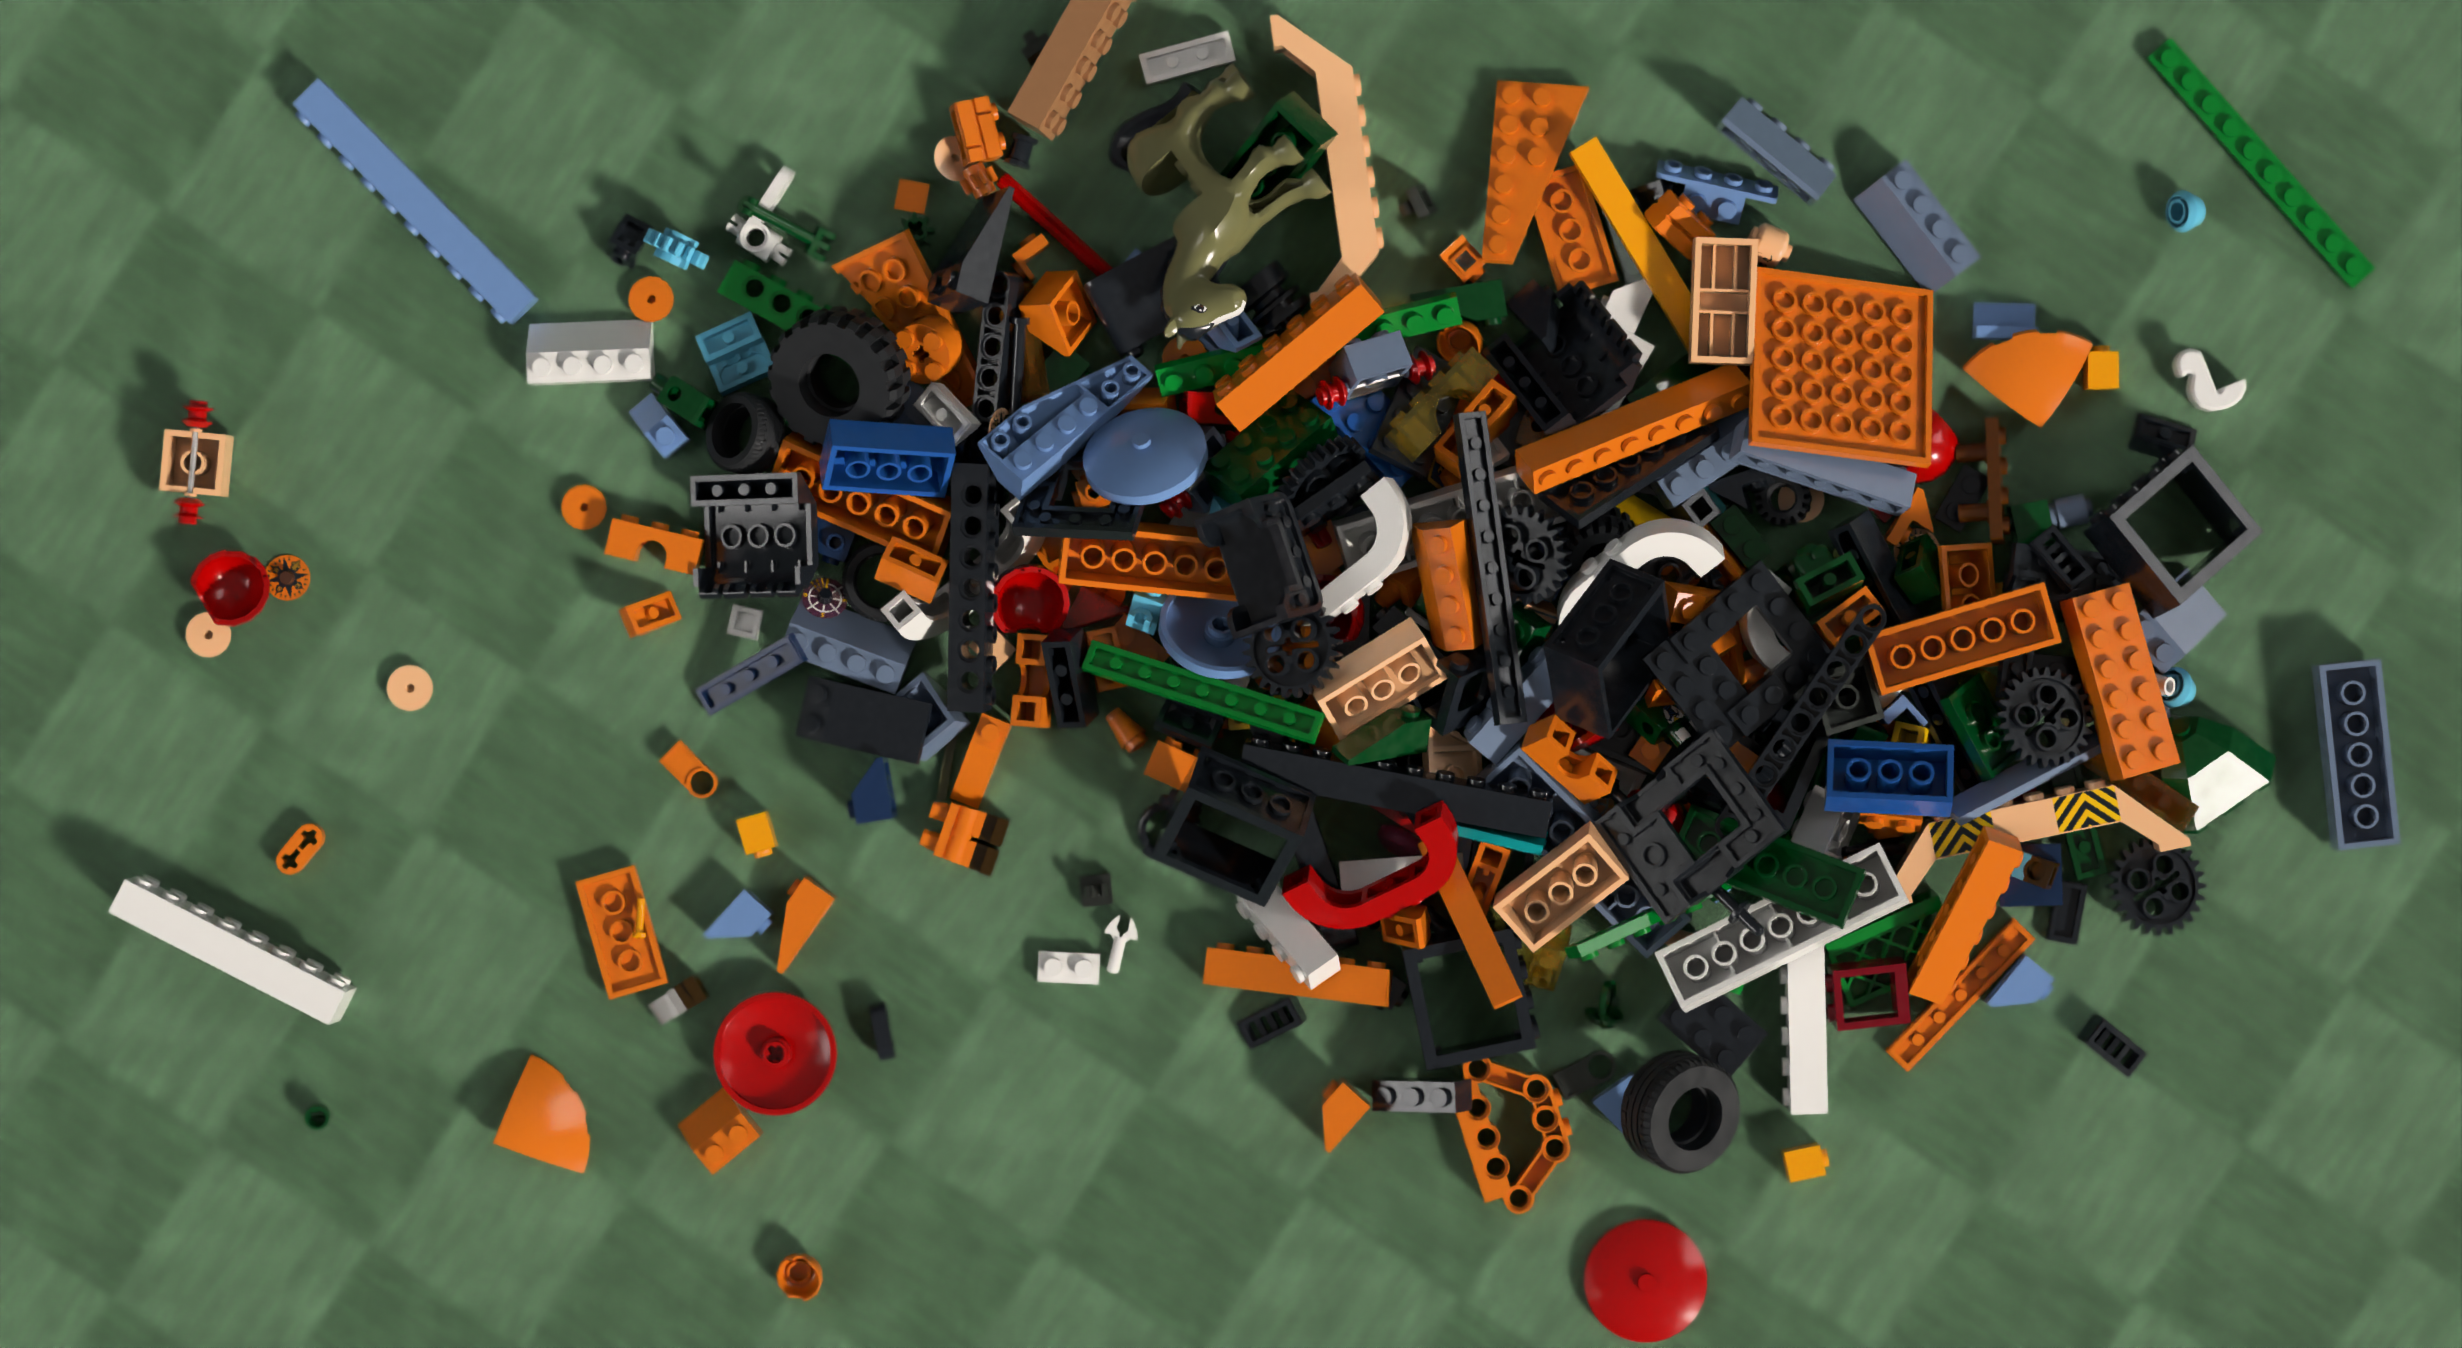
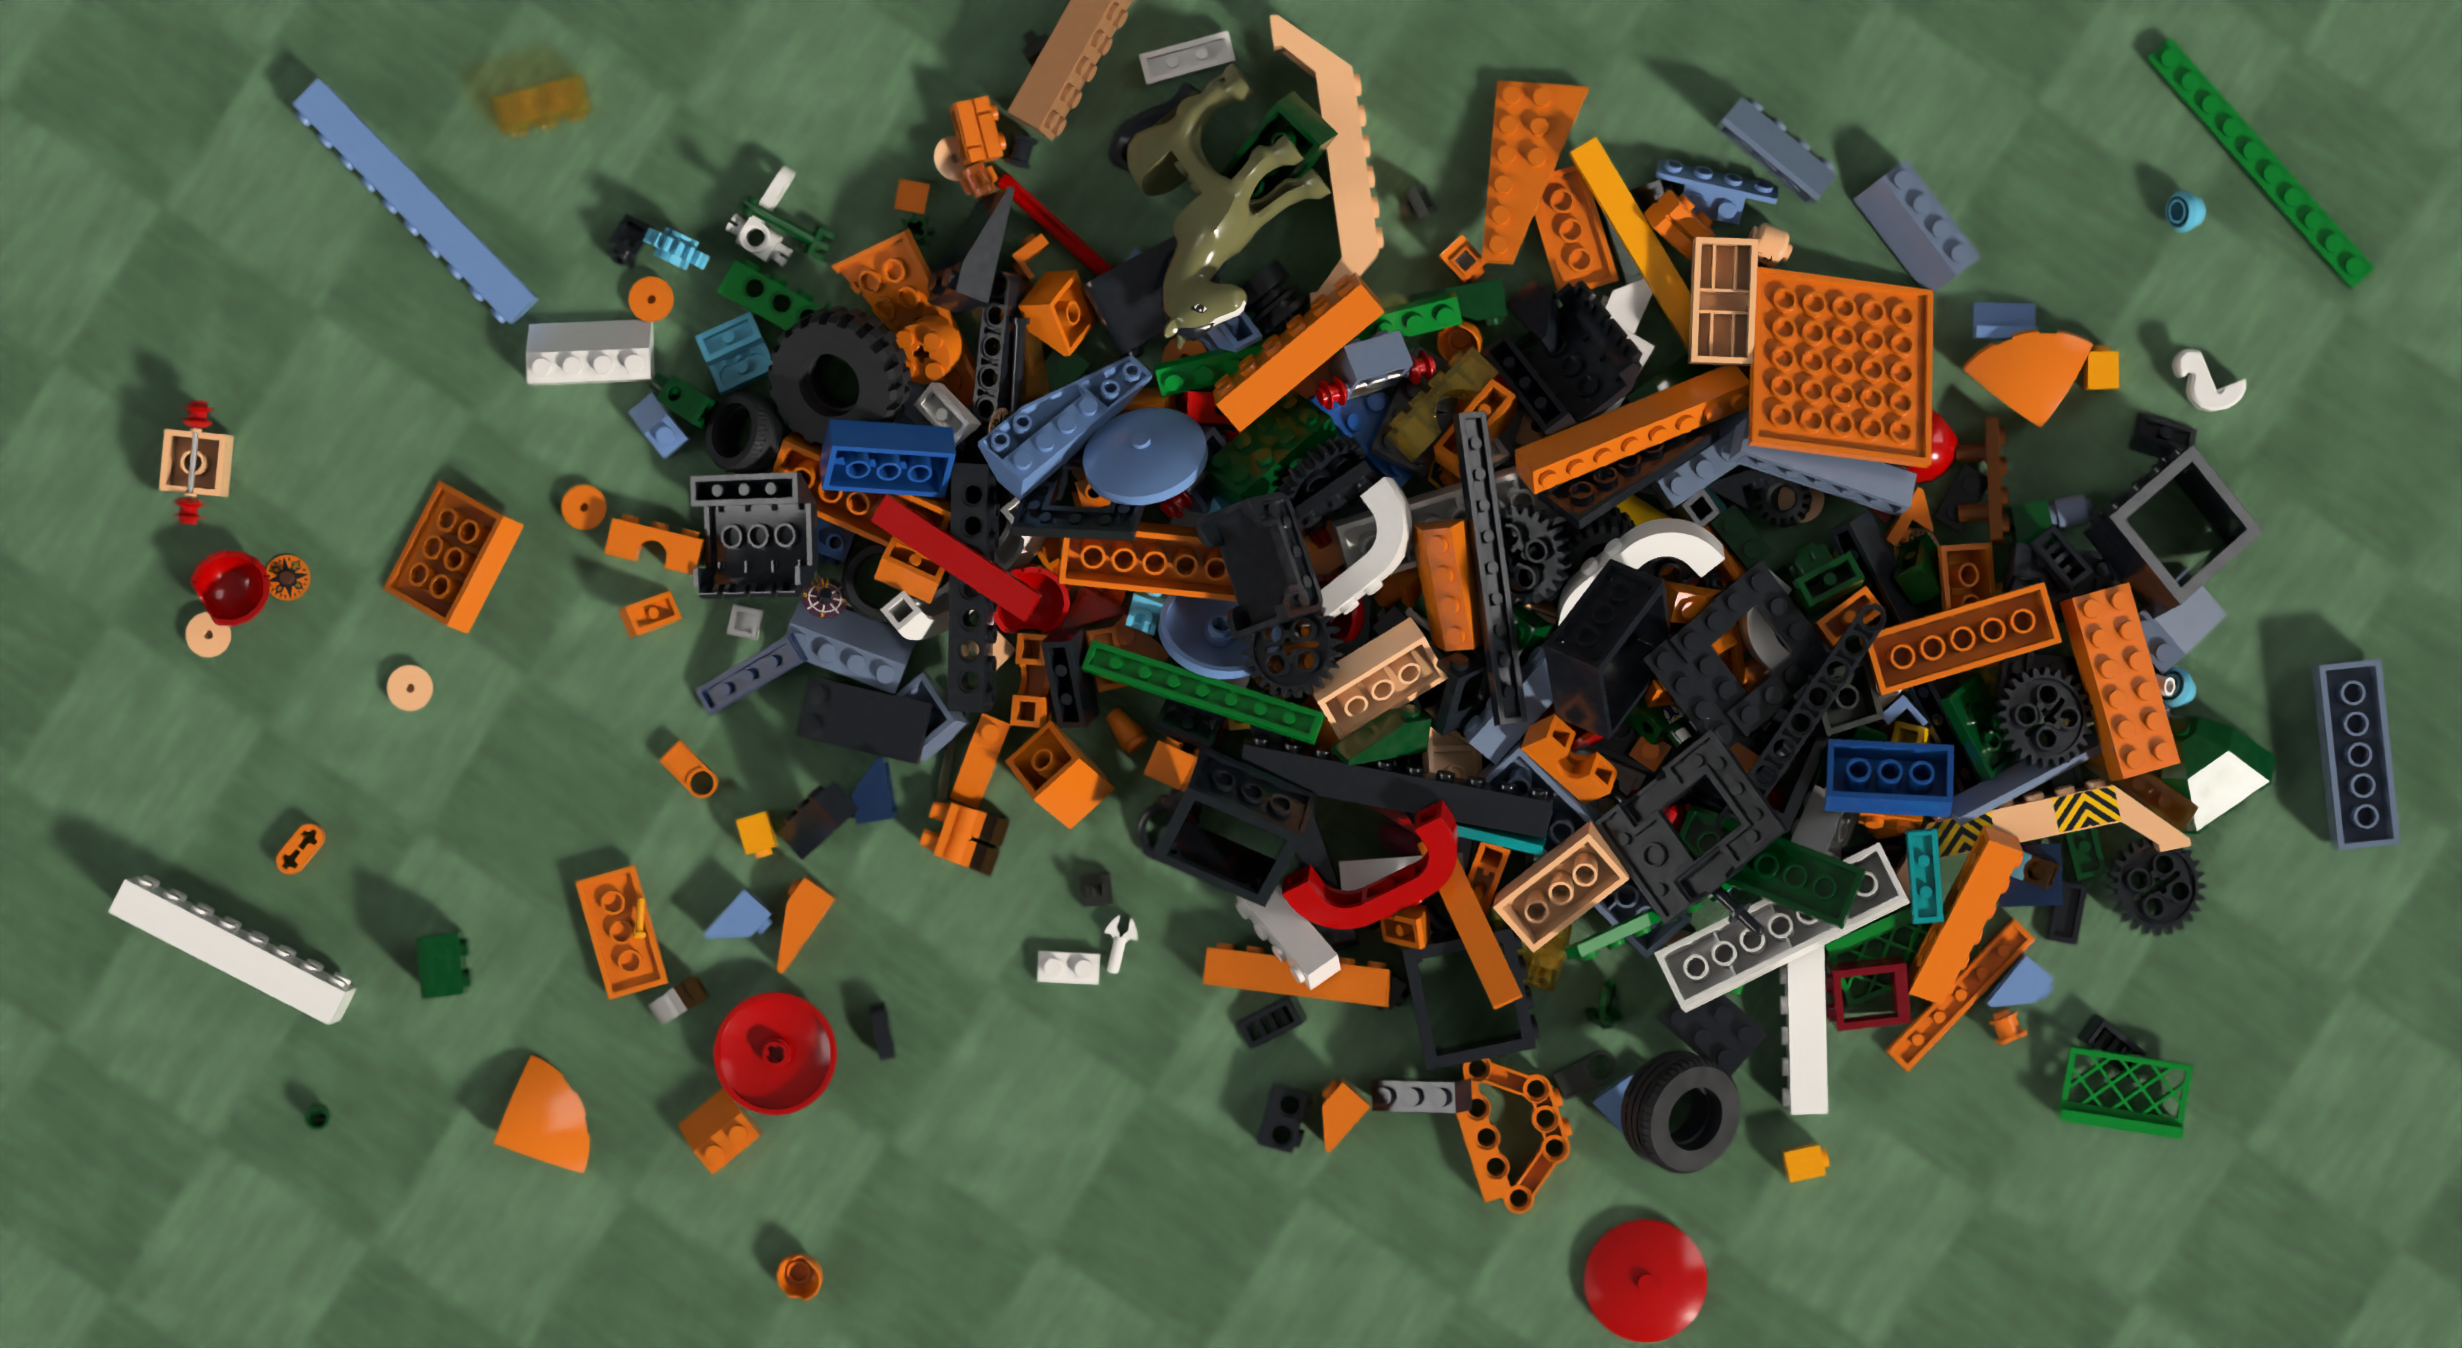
none -> orange slope [383,480,524,634]
none -> dark green slope [416,931,473,999]
none -> clear yellow brick [491,74,594,140]
none -> black brick [778,781,858,860]
none -> red tile [871,494,1043,622]
none -> orange slope [1005,720,1115,830]
none -> black brick [1257,1082,1313,1154]
none -> teal tile [1905,828,1944,924]
none -> orange brick [1989,1007,2028,1046]
none -> green fence [2056,1045,2194,1140]

